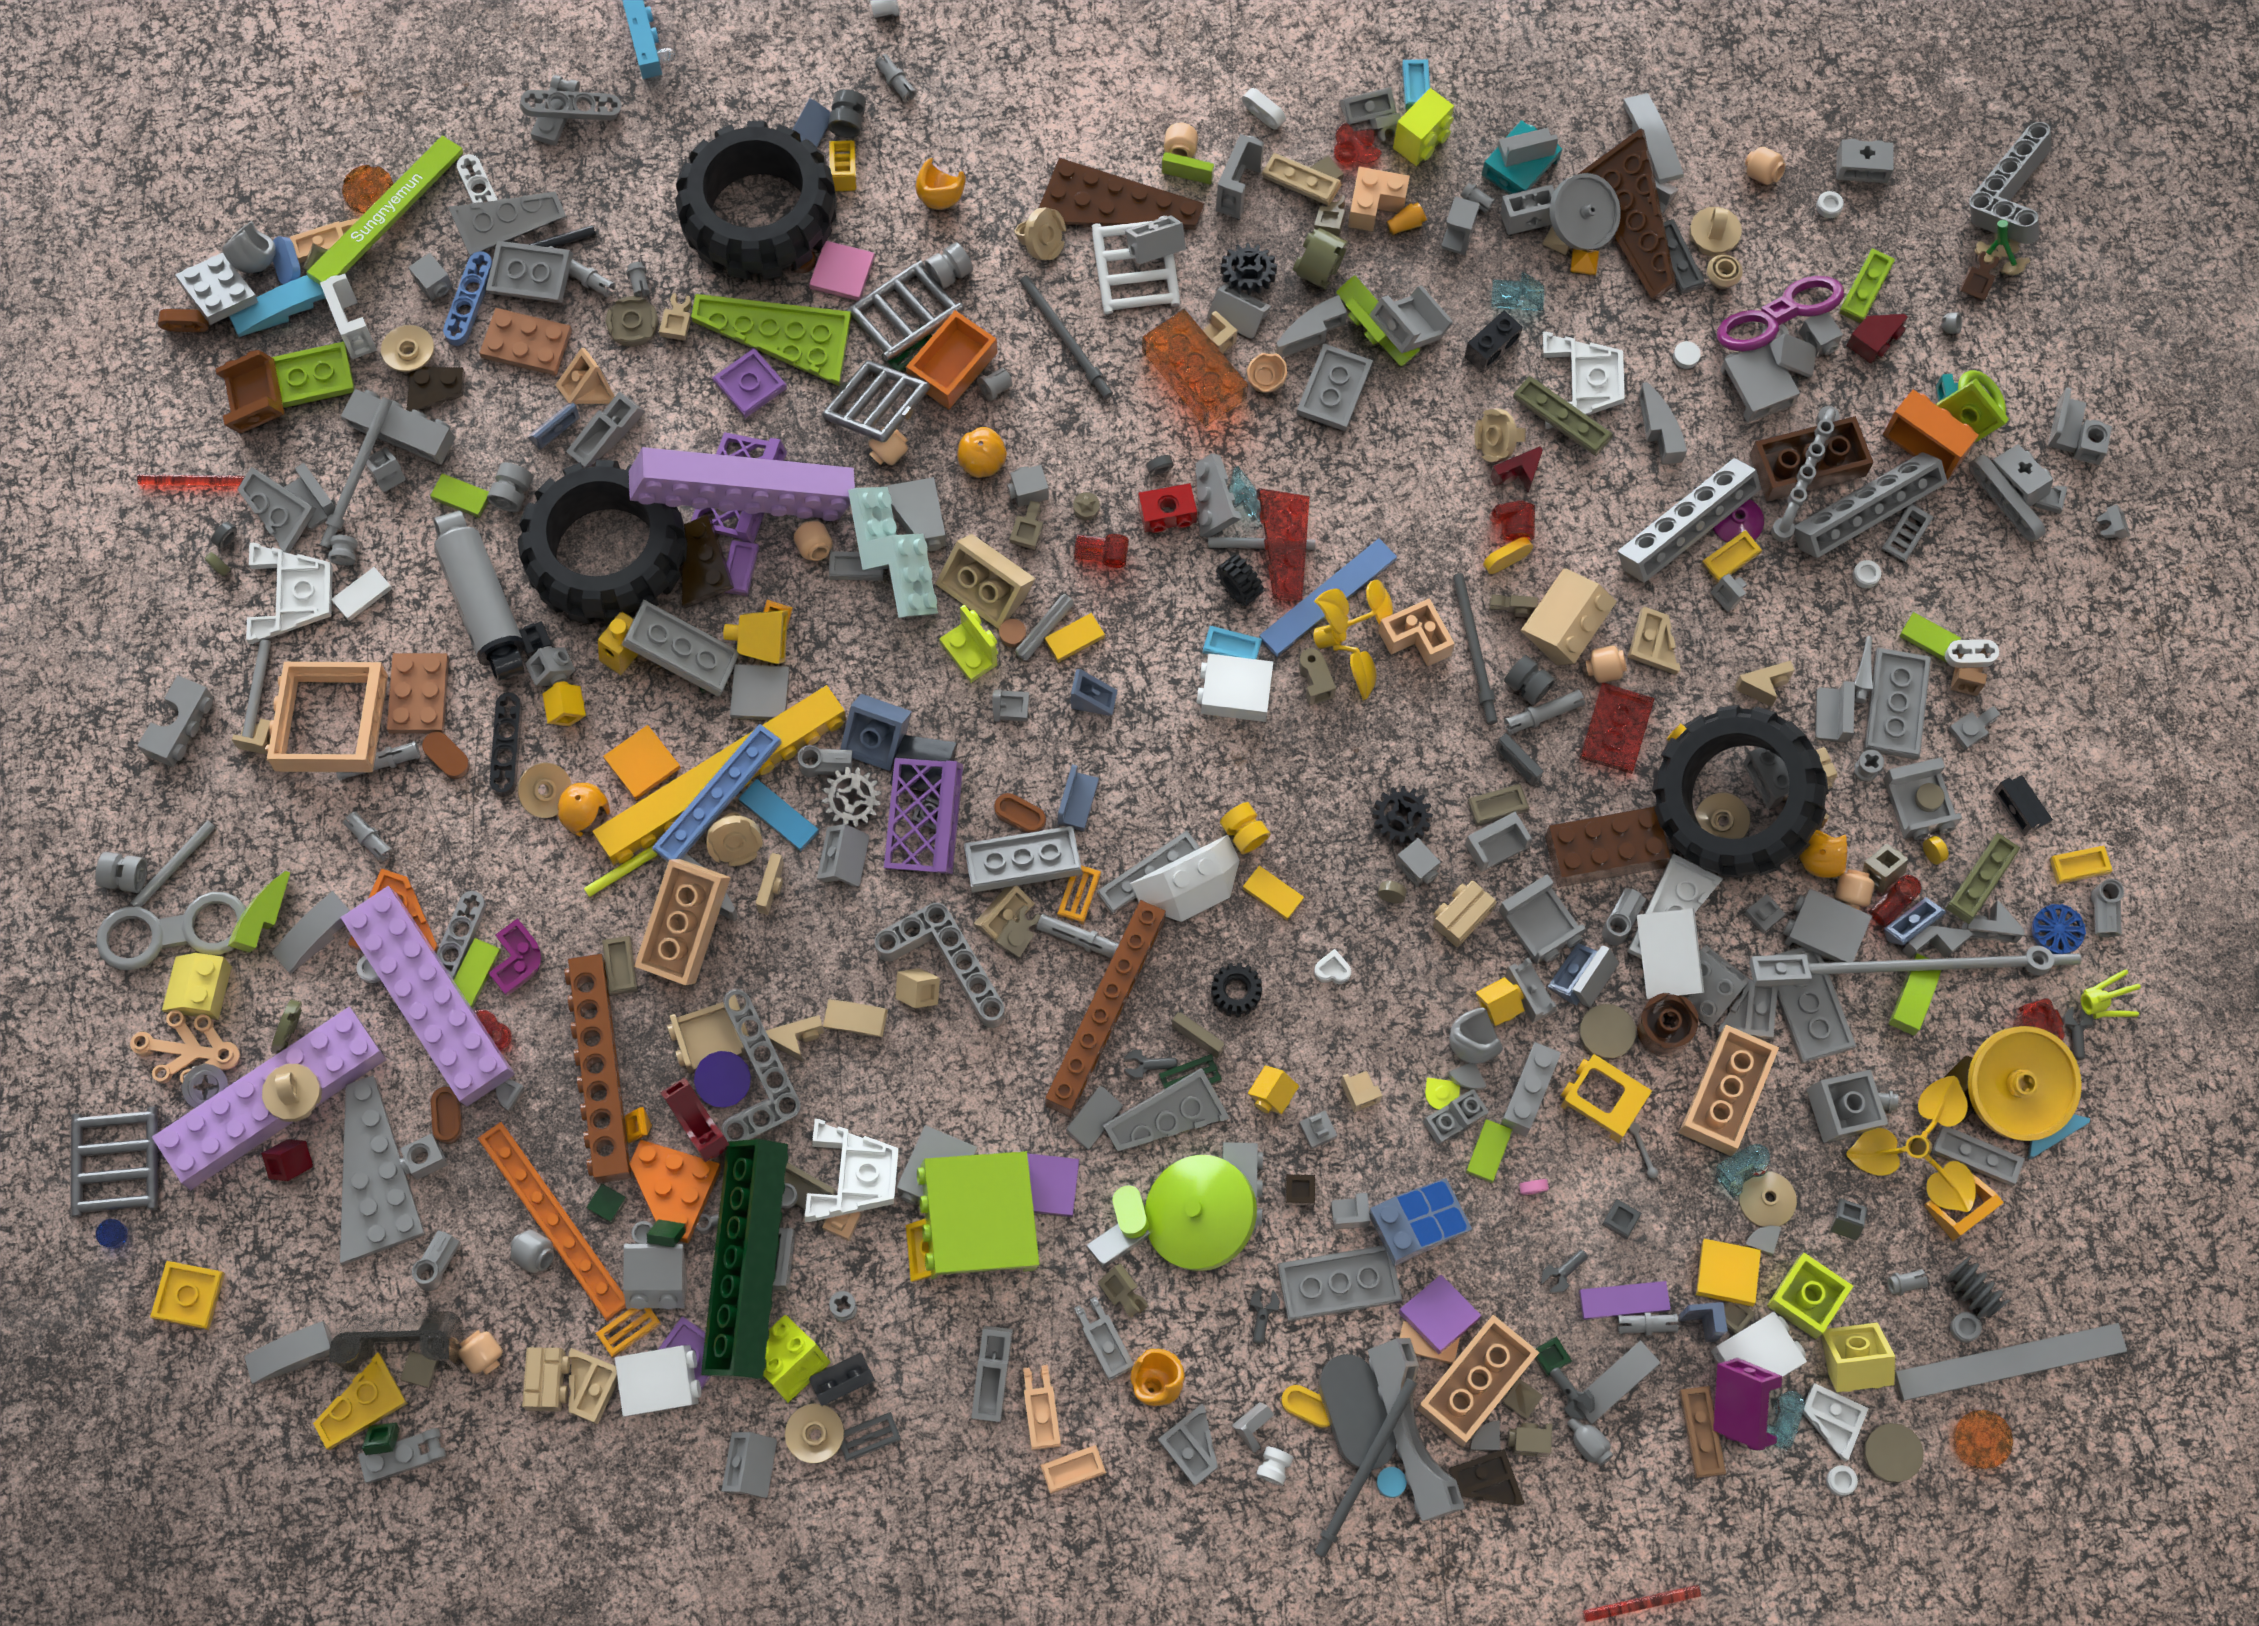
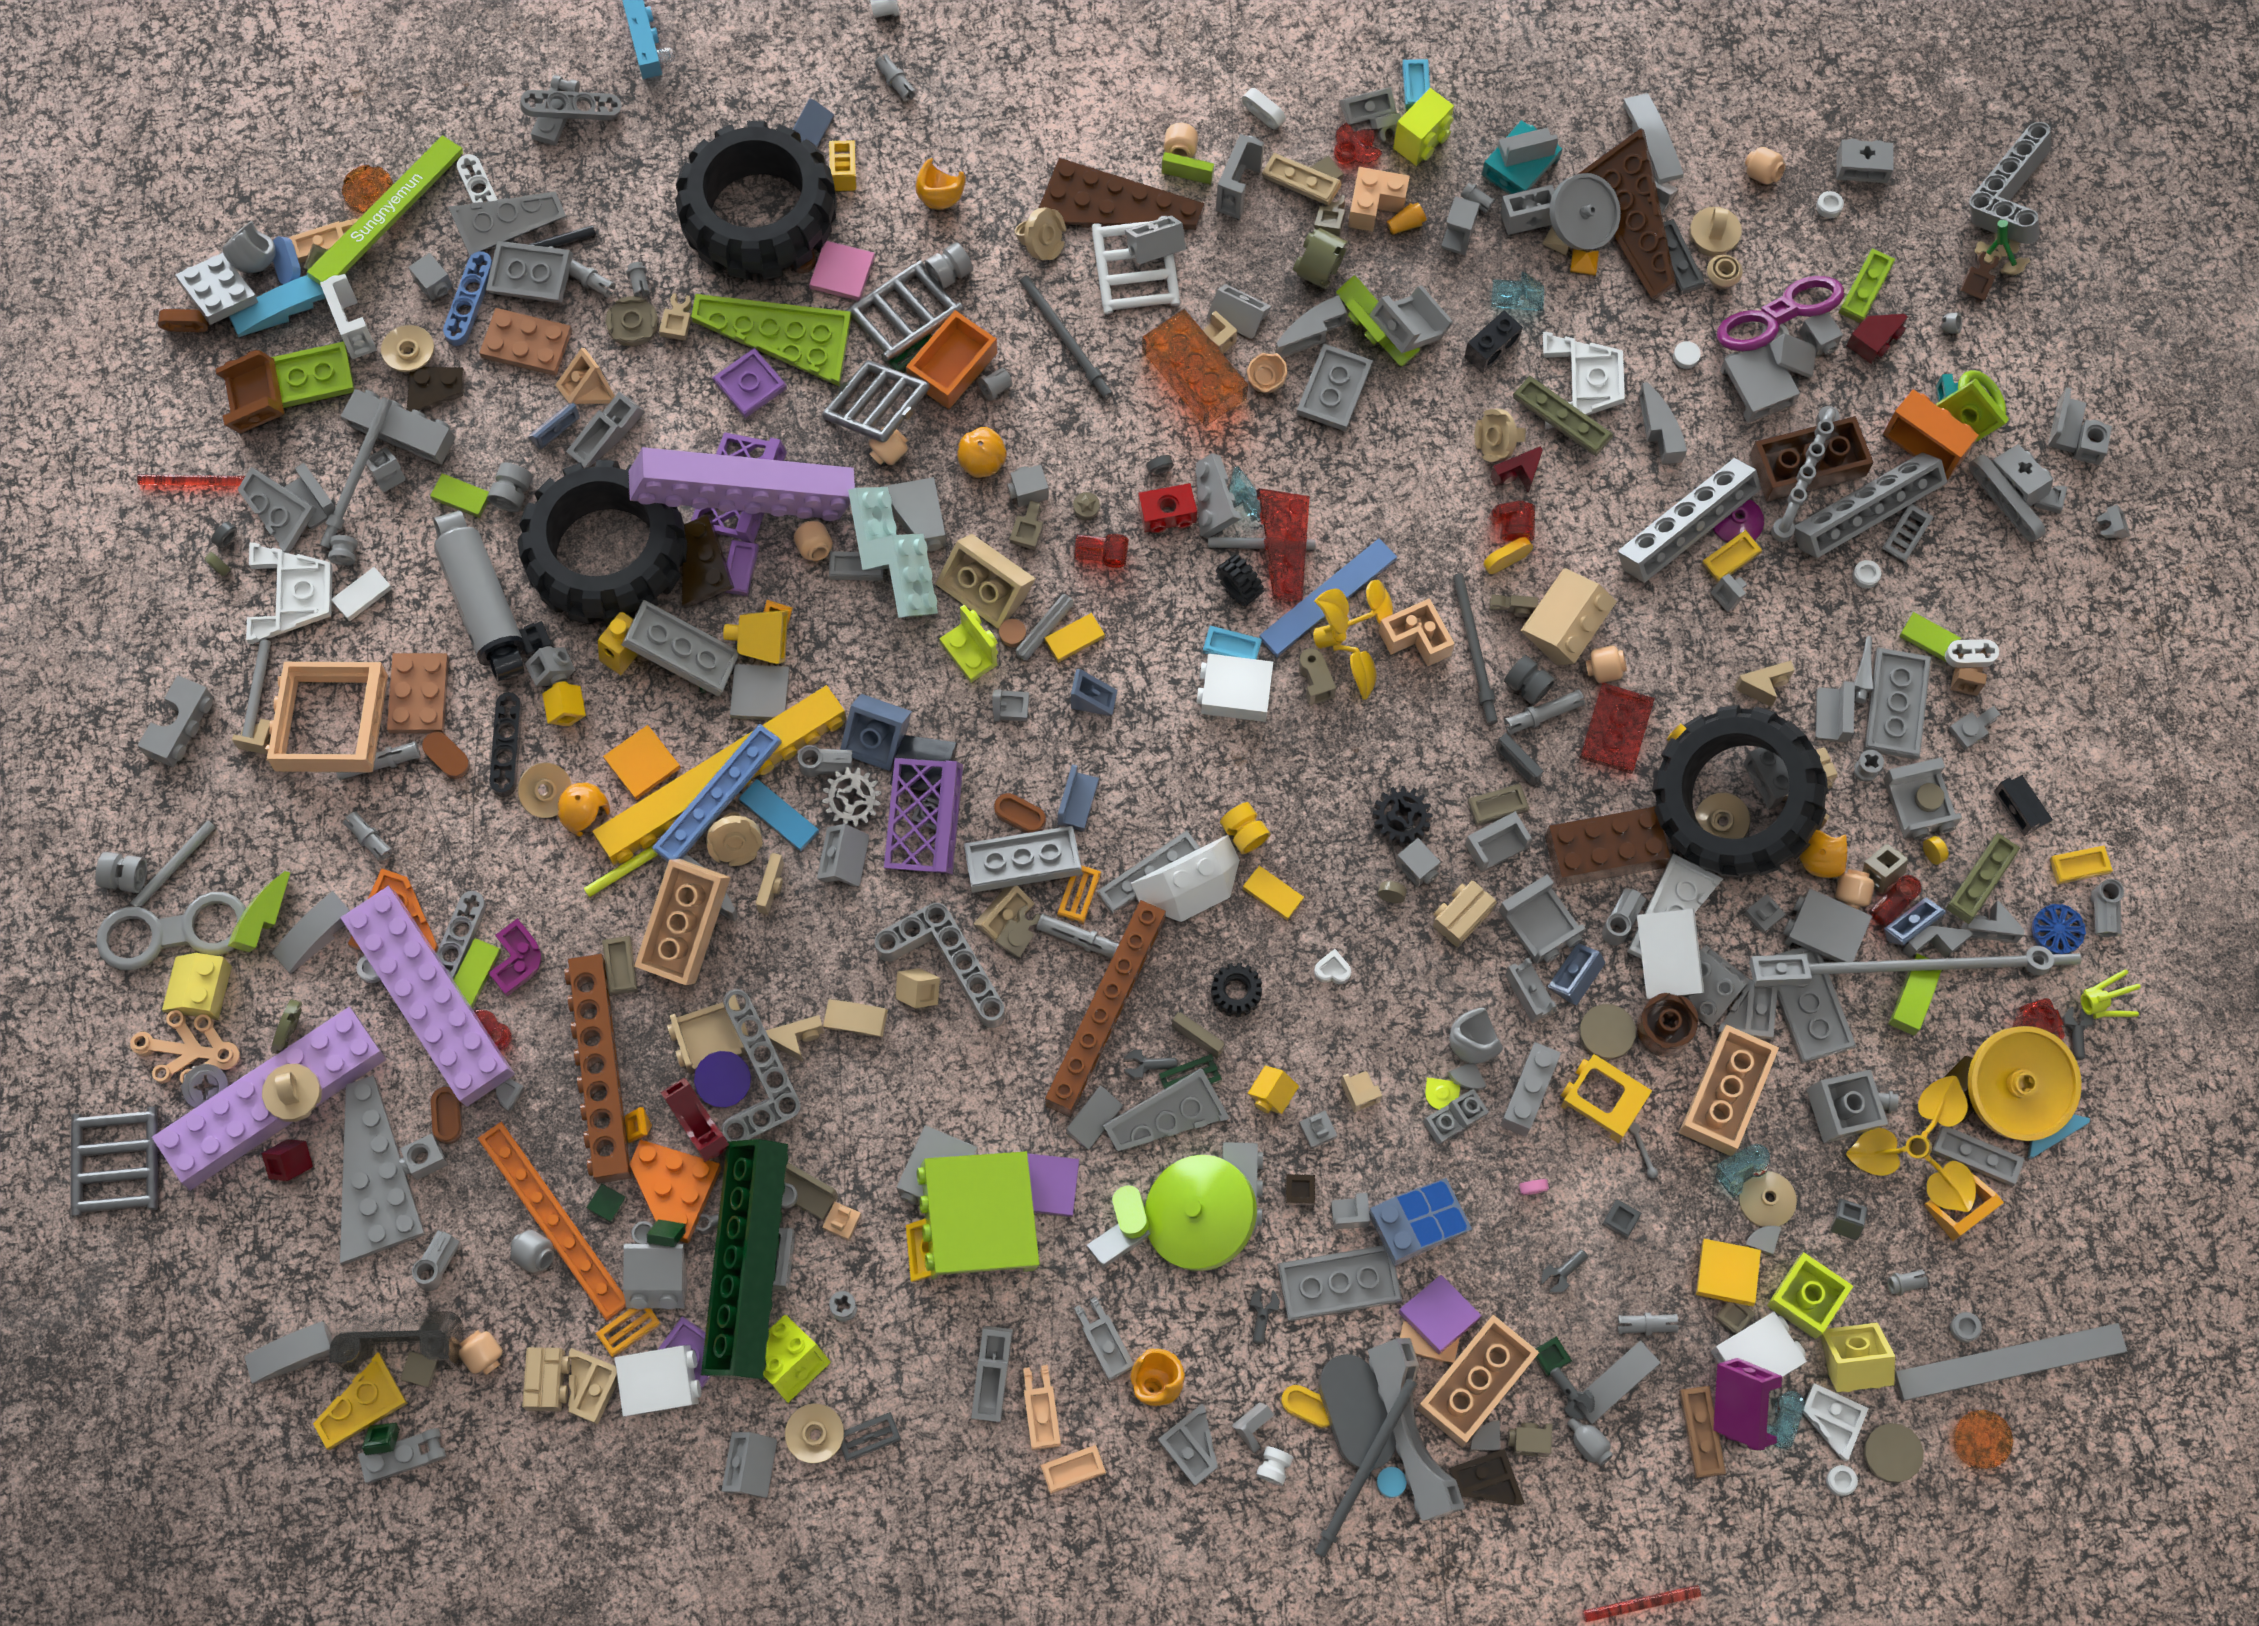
clear blue tile [96,1219,128,1249] -> none
yellow tile [150,1261,225,1330] -> none
white wing [805,1119,898,1222] -> none
black bracket [809,1353,875,1407] -> none
dark grey wheel [828,89,866,138] -> none
dark tan plate [1097,1264,1148,1318] -> none
black gear [1220,243,1277,295] -> none
lime tile [1466,1119,1513,1183] -> none
yellow brick [1476,977,1525,1026] -> none
dark tan tile [1502,1379,1543,1421] -> none
light grey tile [1573,945,1619,1007] -> none
medium lavender tile [1579,1281,1671,1320] -> none
tan wing [1628,606,1680,675] -> none
sand blue panel [1679,1302,1727,1342] -> none
dark grey piece [1945,1255,2010,1320] -> none

